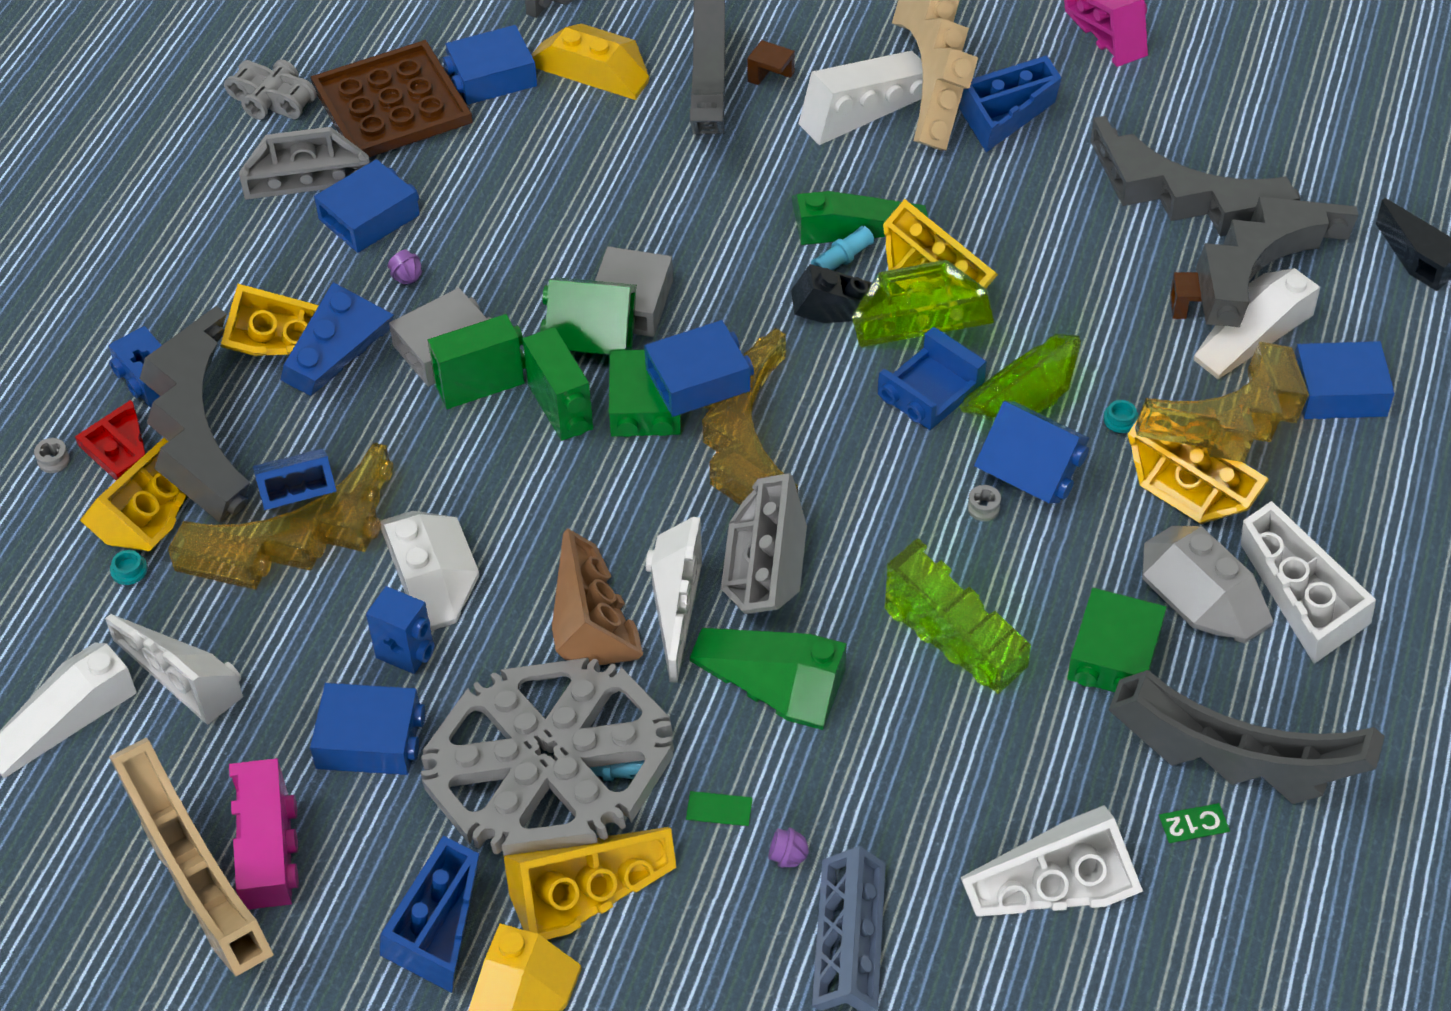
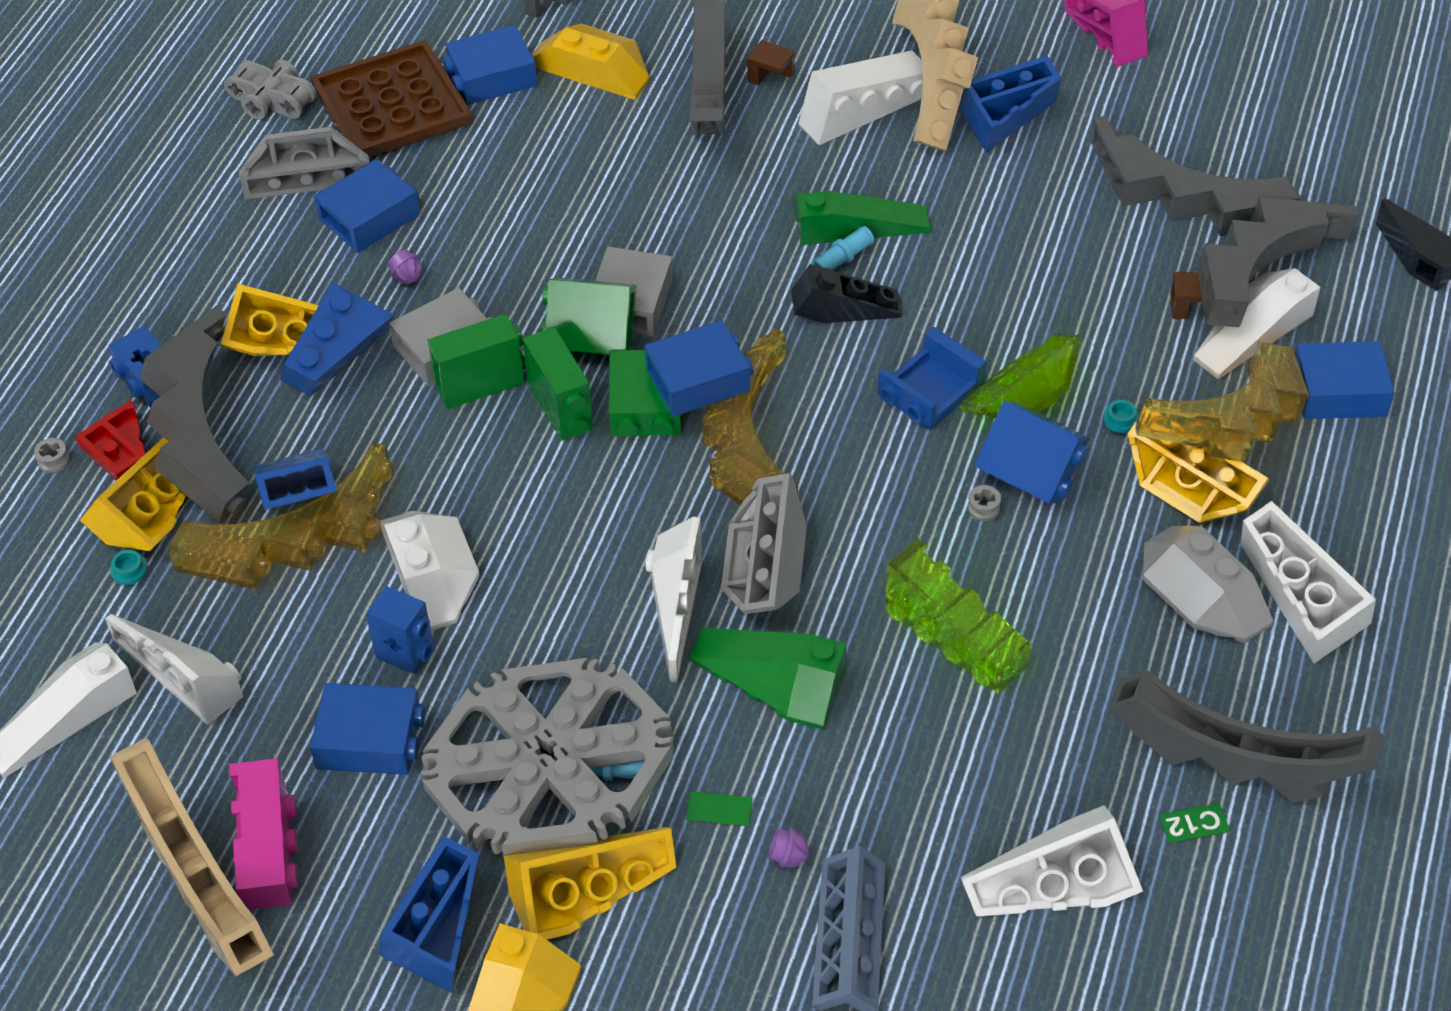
medium nougat wedge [552,529,643,665] -> none
clear neon green wedge [852,260,994,347] -> none
yellow wedge [883,199,998,312] -> none
green brick [1067,587,1167,692] -> none

